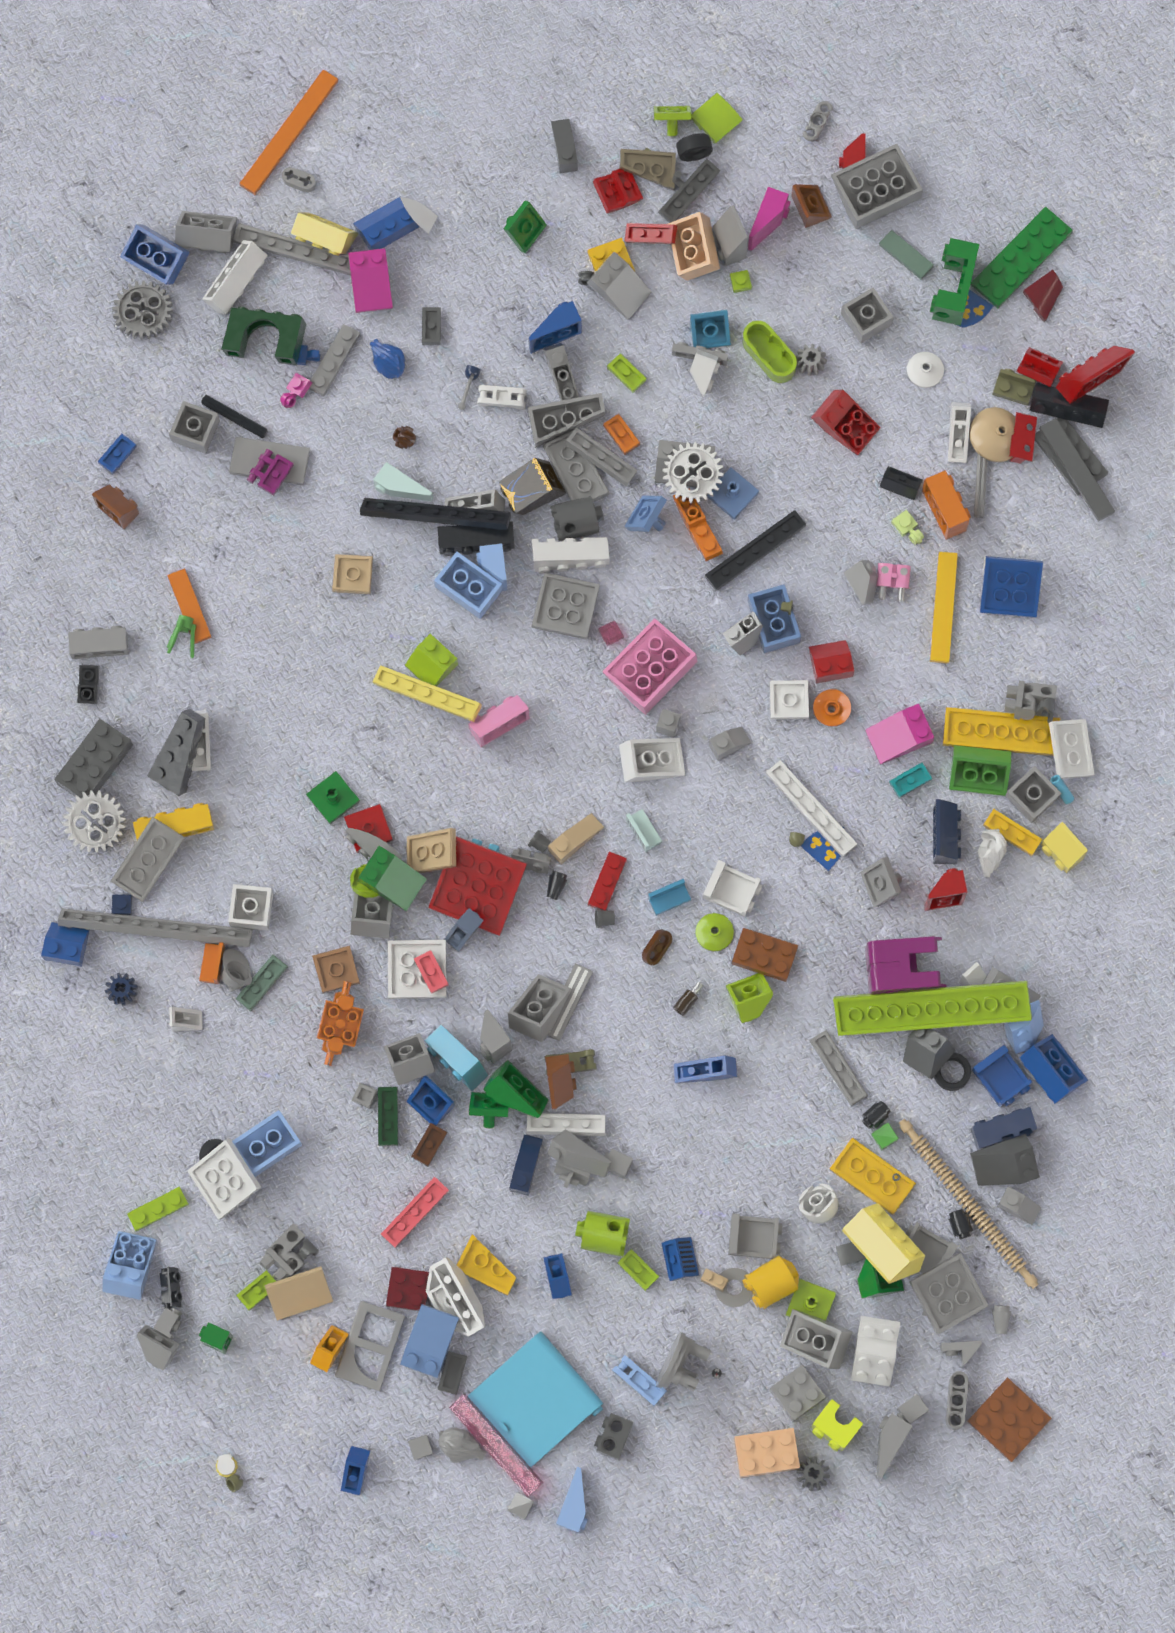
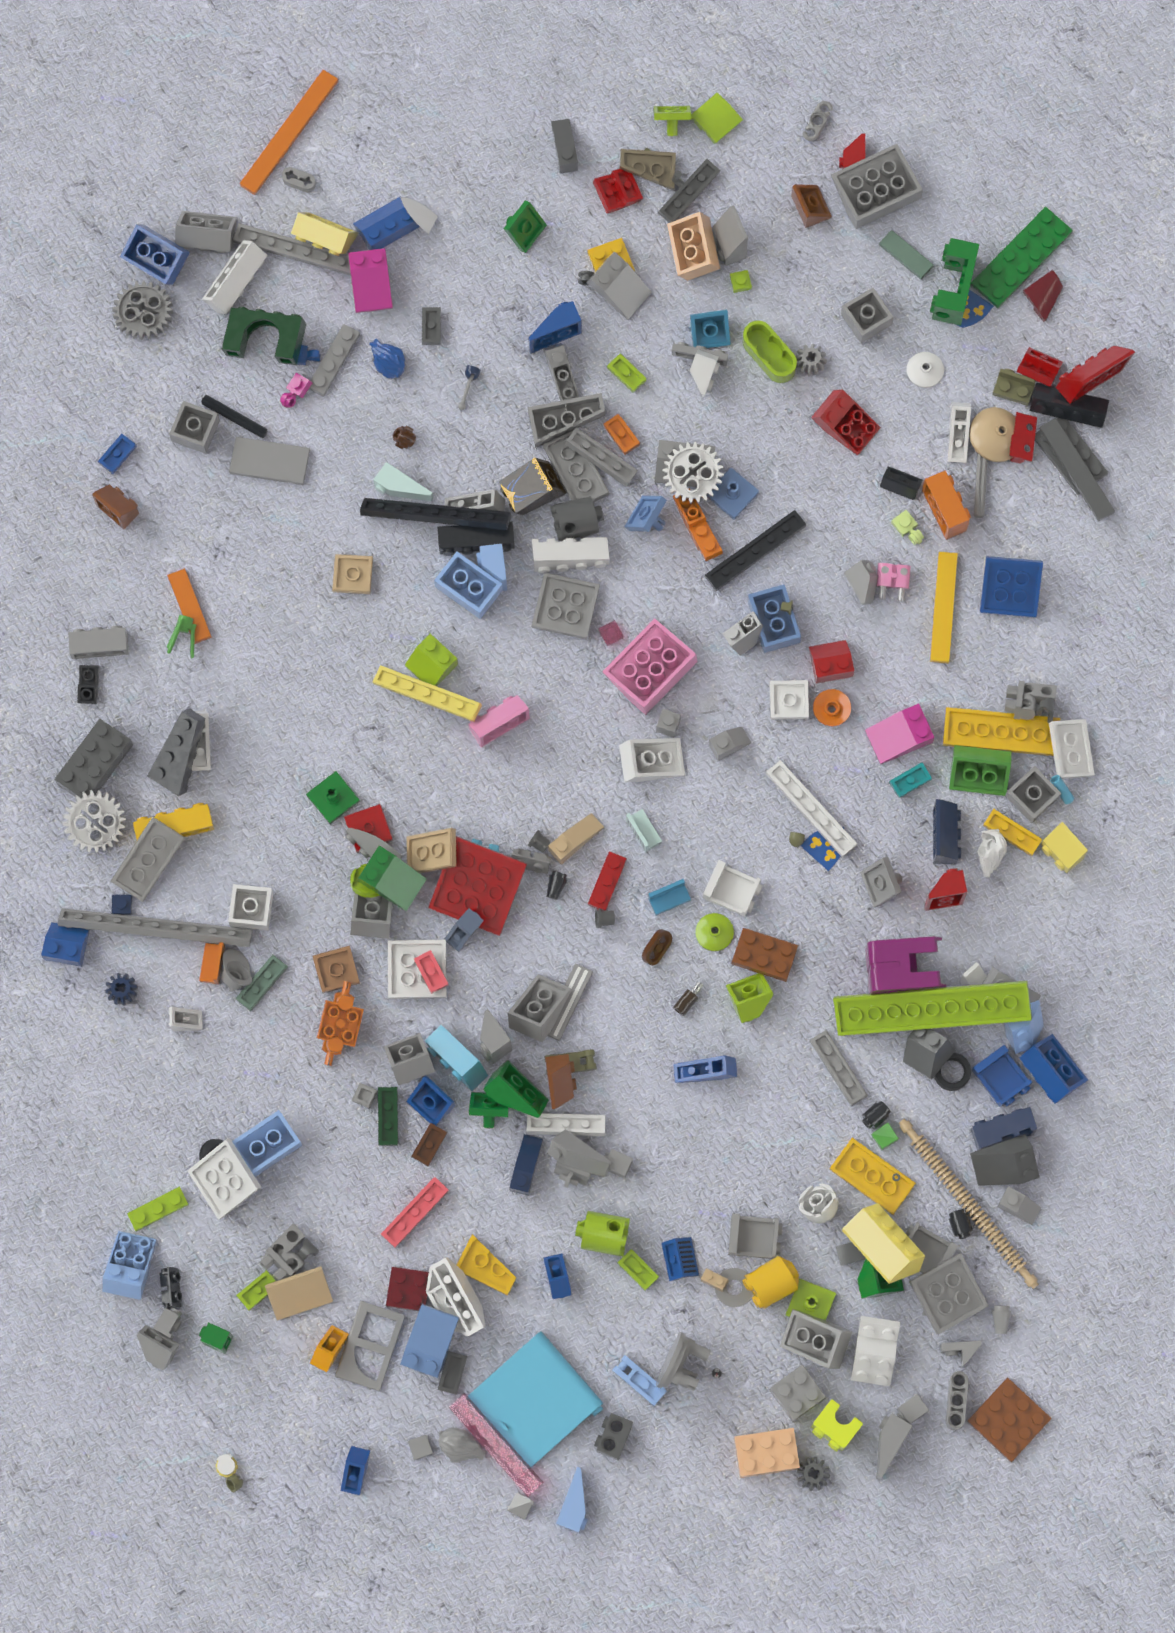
magenta plate [247,449,294,496] -> none
white plate [477,385,527,410] -> none
plate [624,223,677,244] -> none
black tyre [676,133,713,162] -> none
dark pink slope [748,187,791,251] -> none

